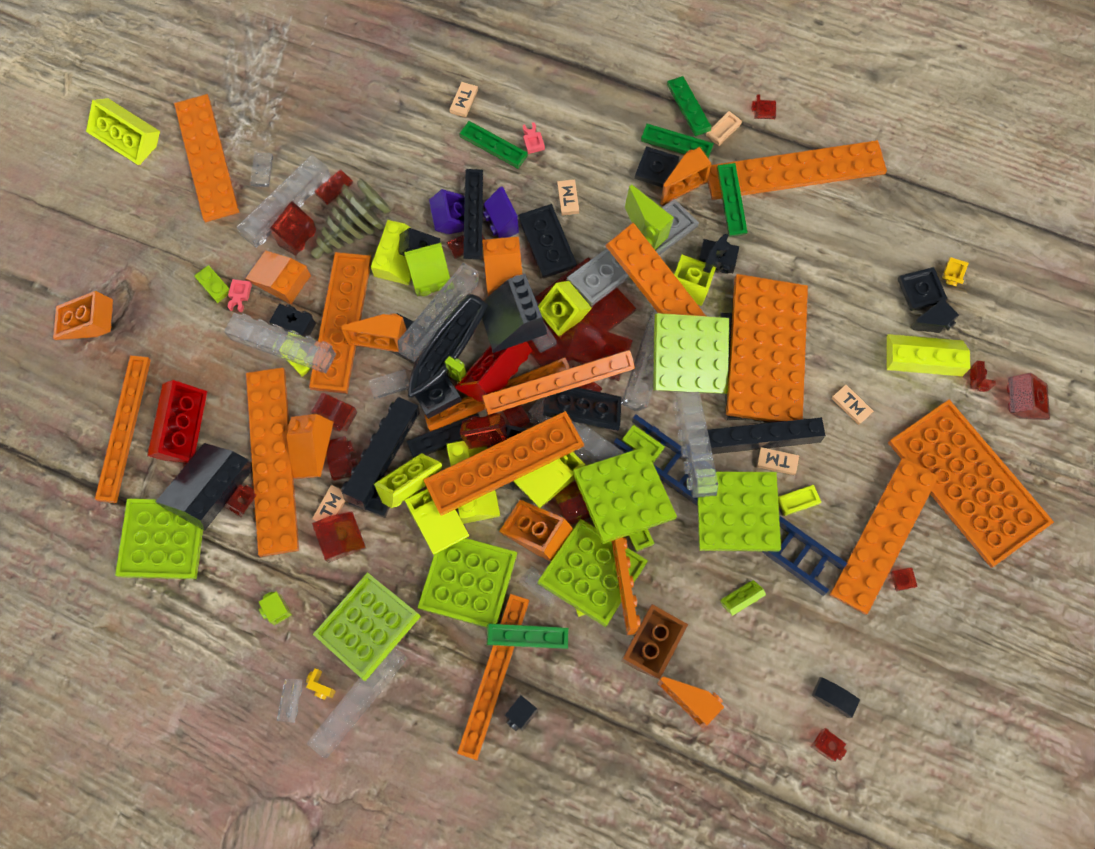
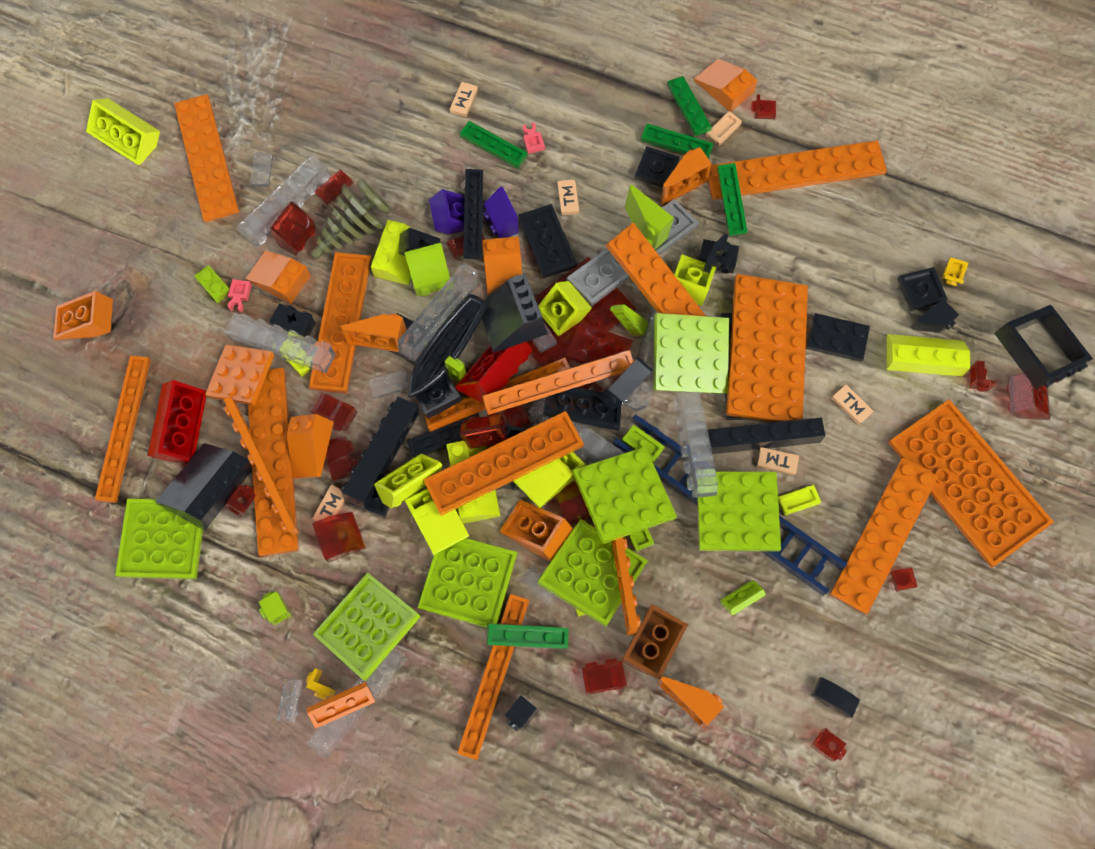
none -> orange plate [205,344,275,406]
none -> orange plate [224,396,299,536]
none -> orange plate [306,682,375,729]
none -> clear red brick [581,658,627,695]
none -> black slope [599,357,653,410]
none -> lime slope [610,304,649,336]
none -> orange slope [694,59,758,112]
none -> black plate [806,313,870,362]
none -> black window [994,305,1093,389]

